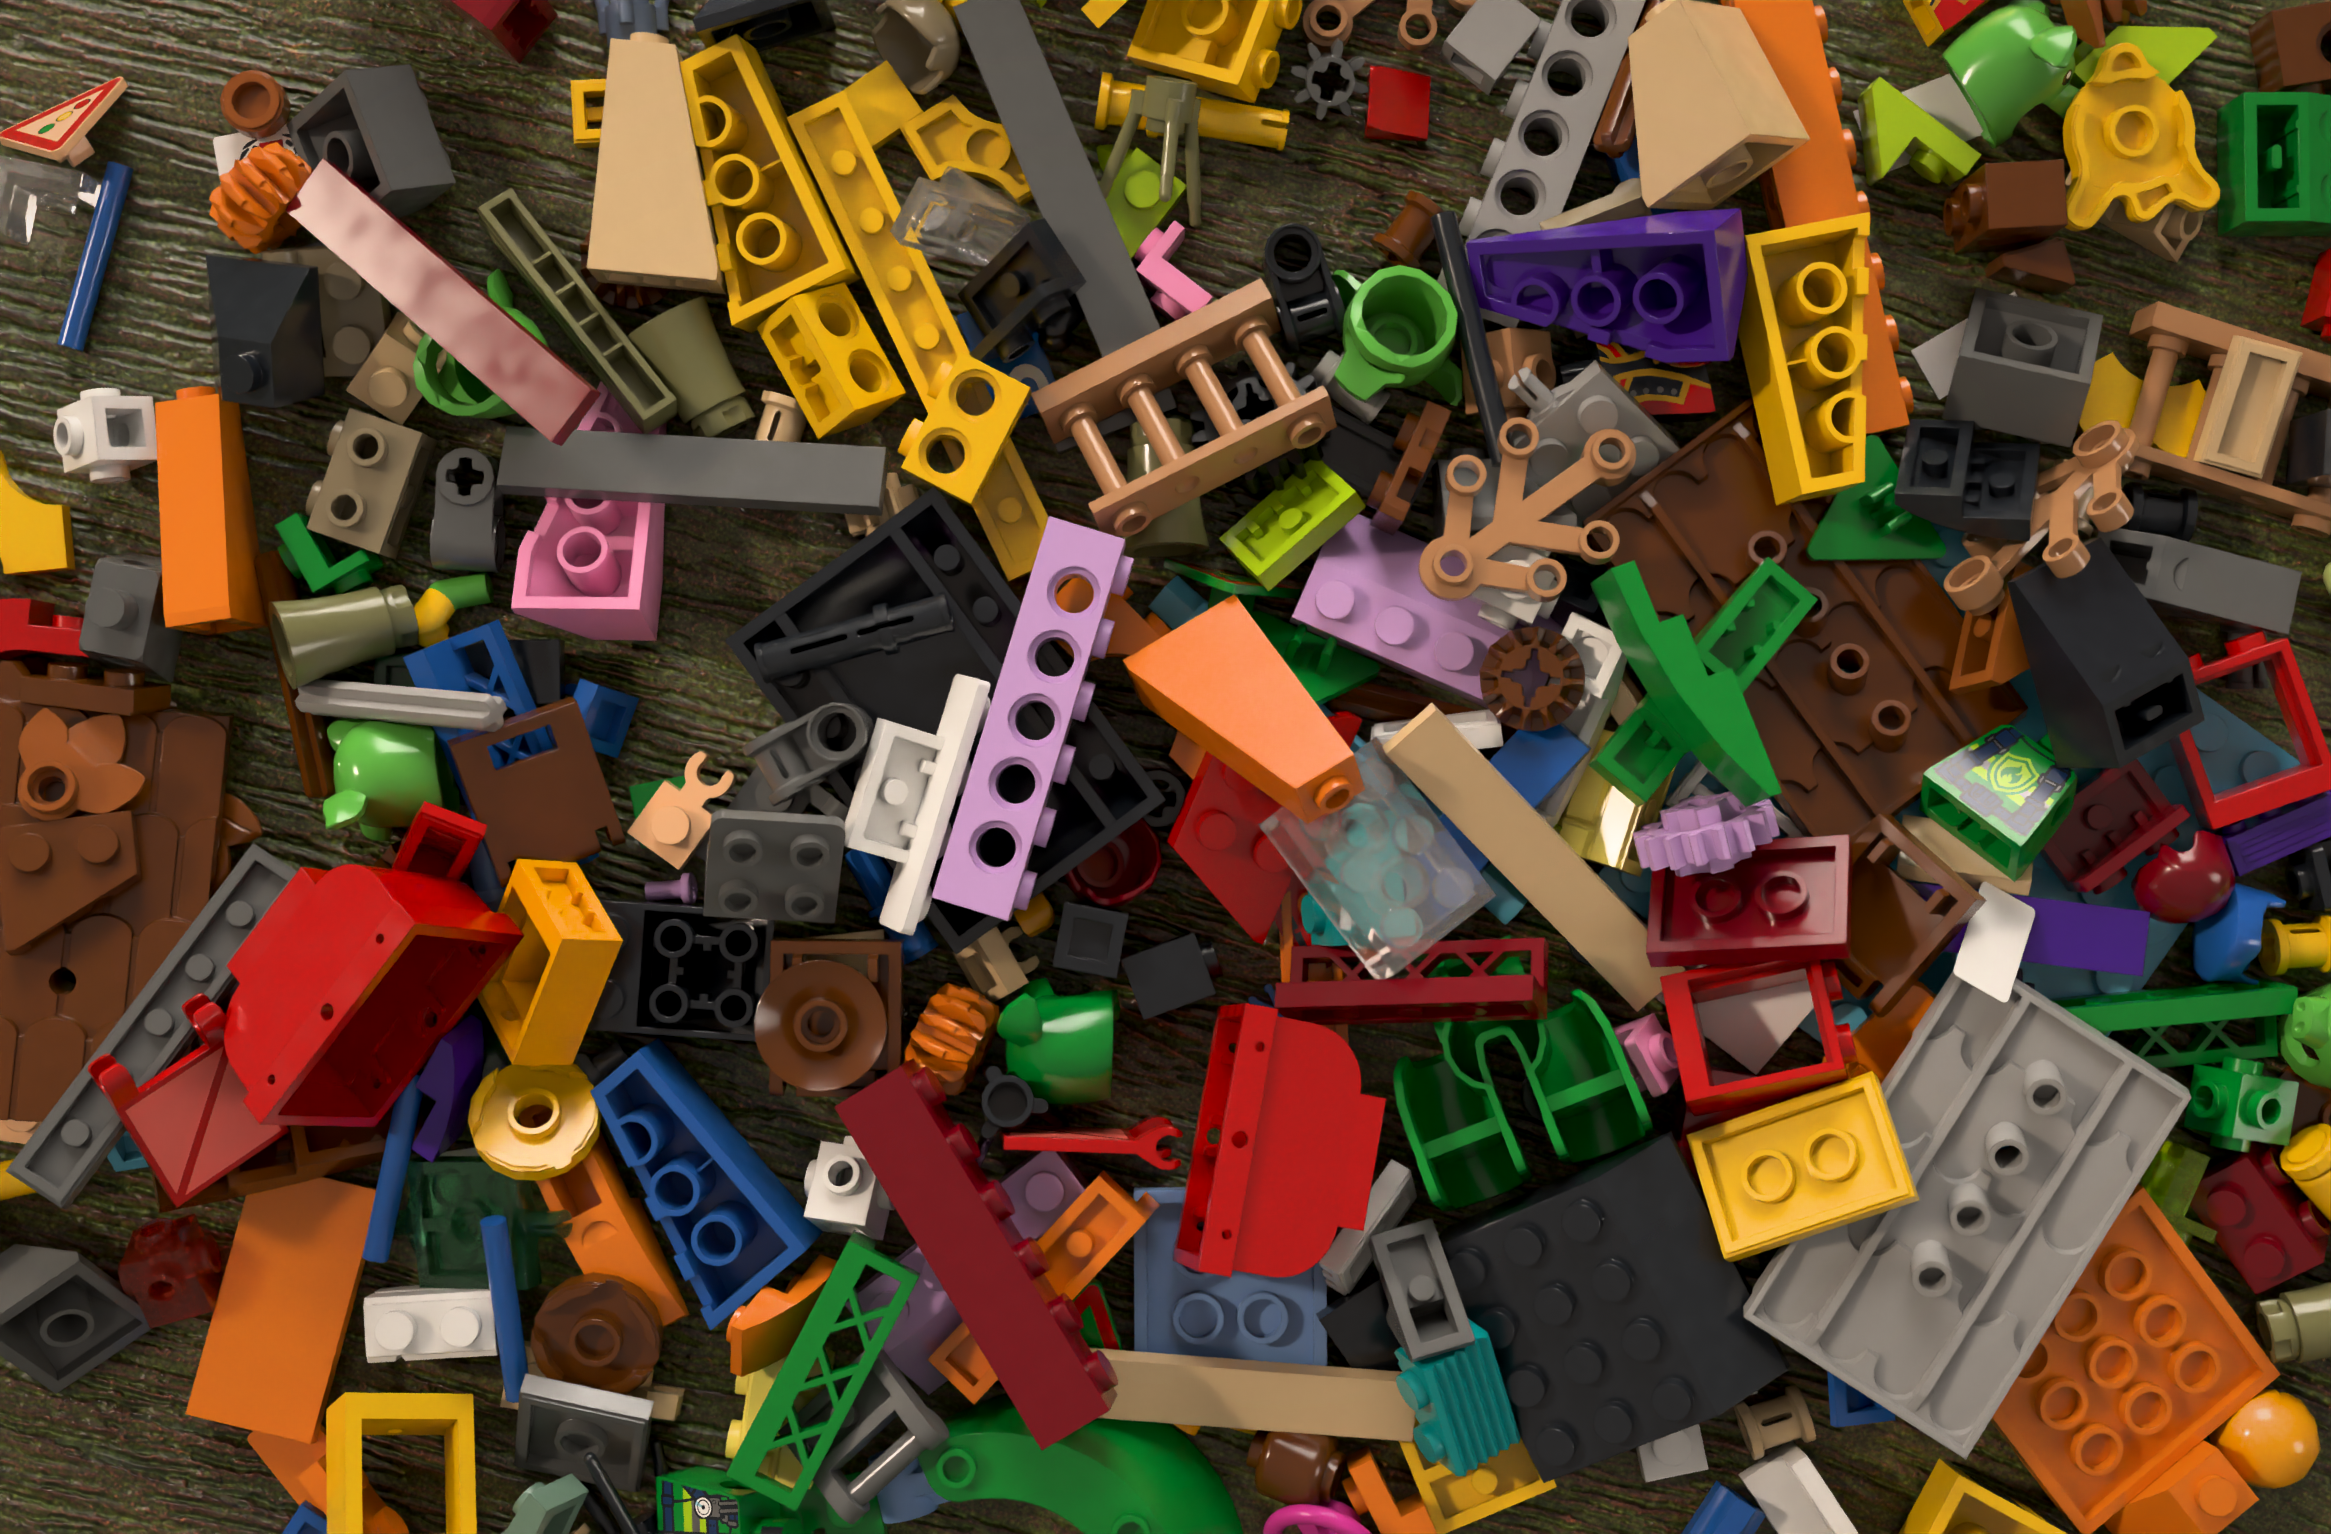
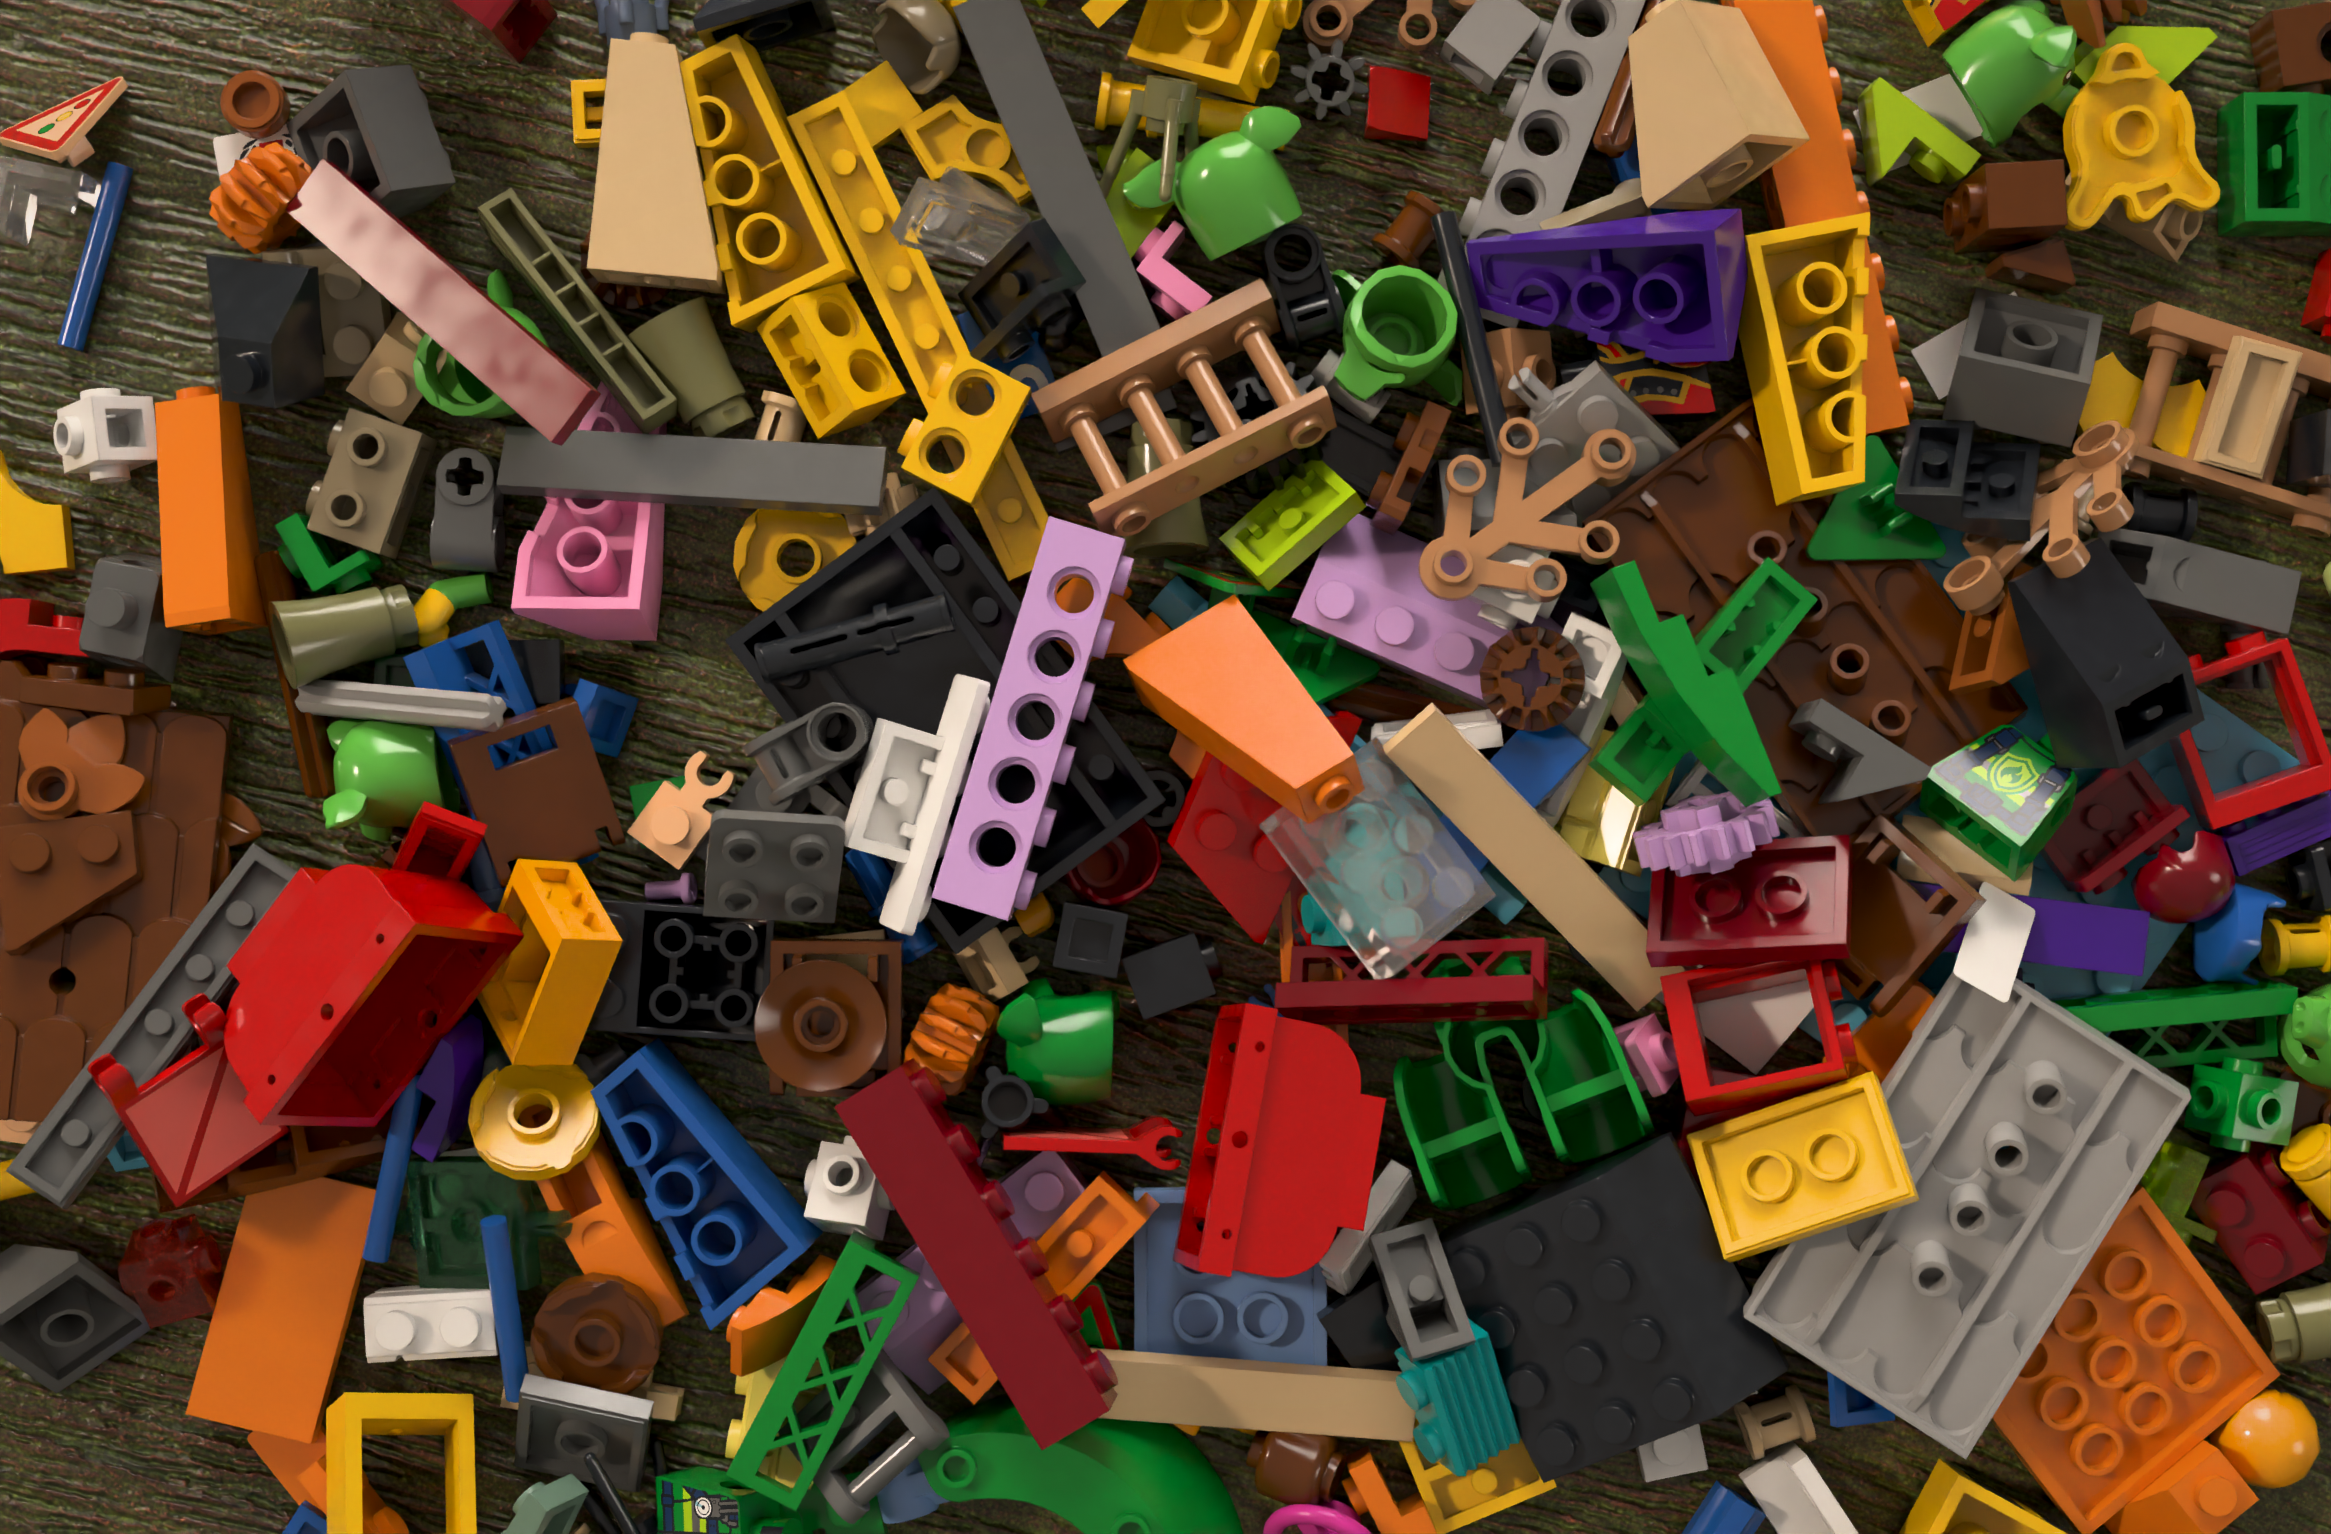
none -> yellow tile [733,509,858,612]
none -> bright green piece [1123,106,1303,261]
none -> dark grey slope [1788,698,1932,804]

